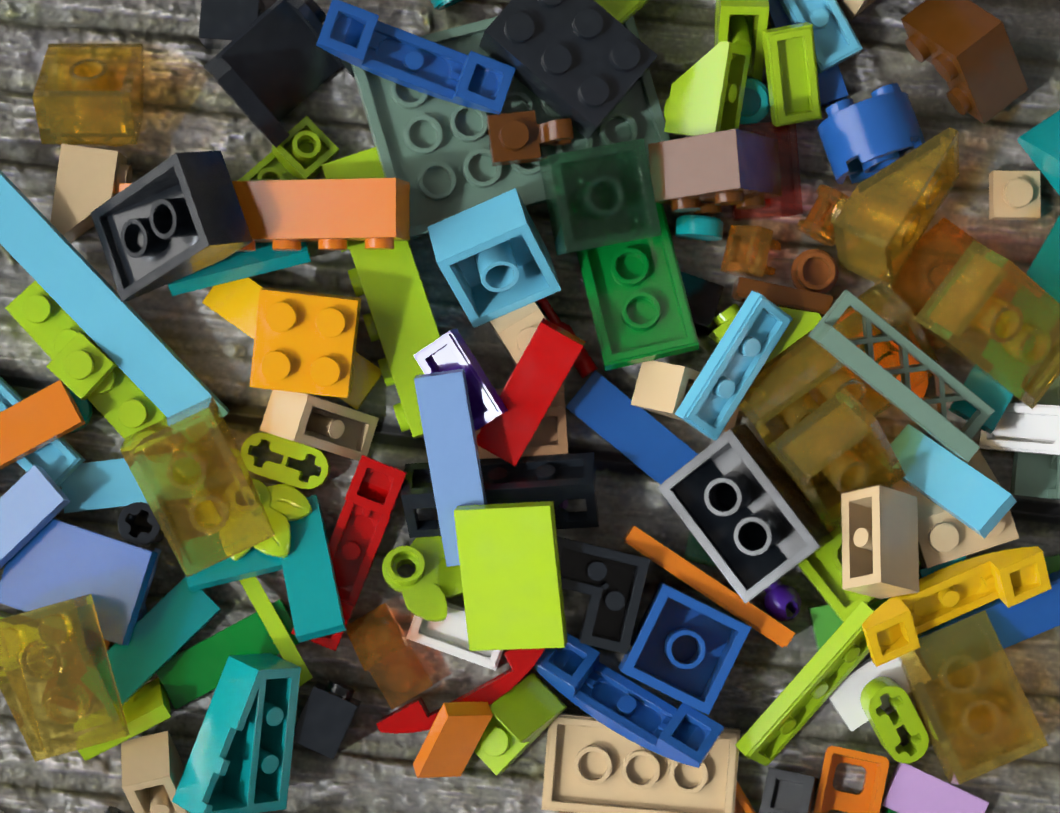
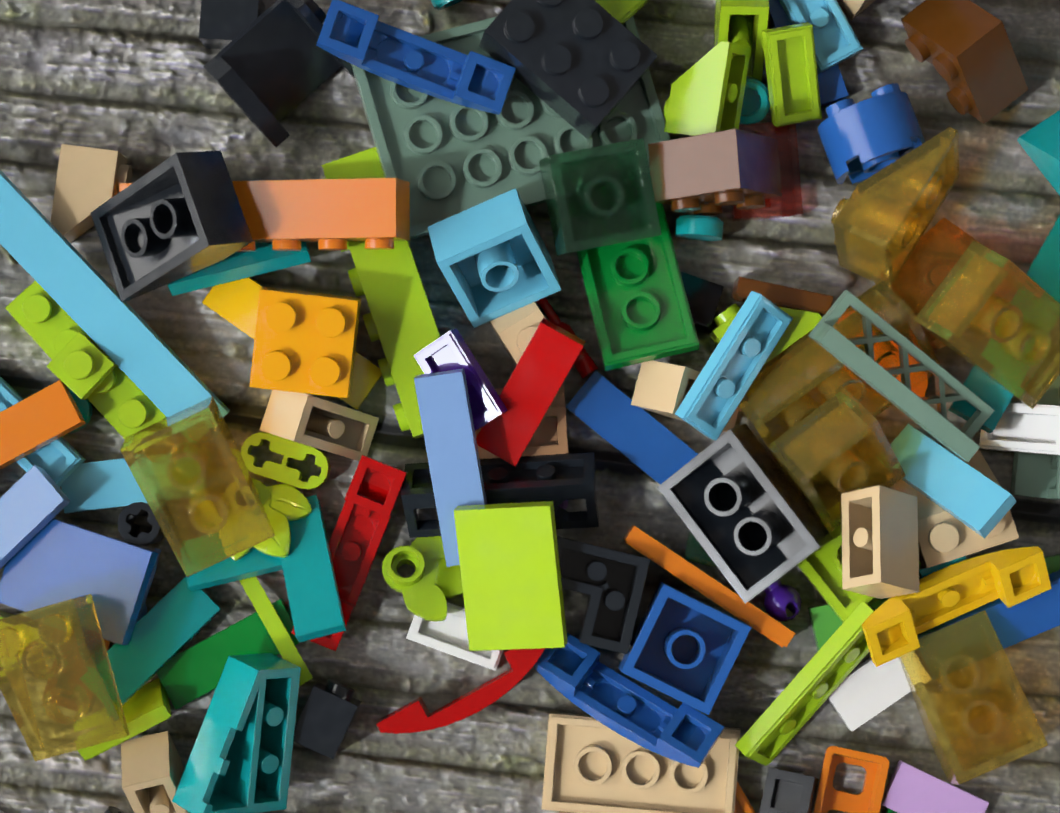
clear yellow slope [32,44,144,147] -> none
lime slope [238,116,339,181] -> none
clear orange slope [346,602,434,710] -> none
orange tile [413,702,493,778] -> none
lime slope [474,673,567,776] -> none
reddish brown plate [486,110,574,166] -> none
clear orange tile [720,225,782,277] -> none
dark orange plate [790,249,839,294] -> none
clear orange bush [796,184,856,247] -> none
lime beam [860,677,929,763] -> none
tan plate [989,170,1041,220] -> none

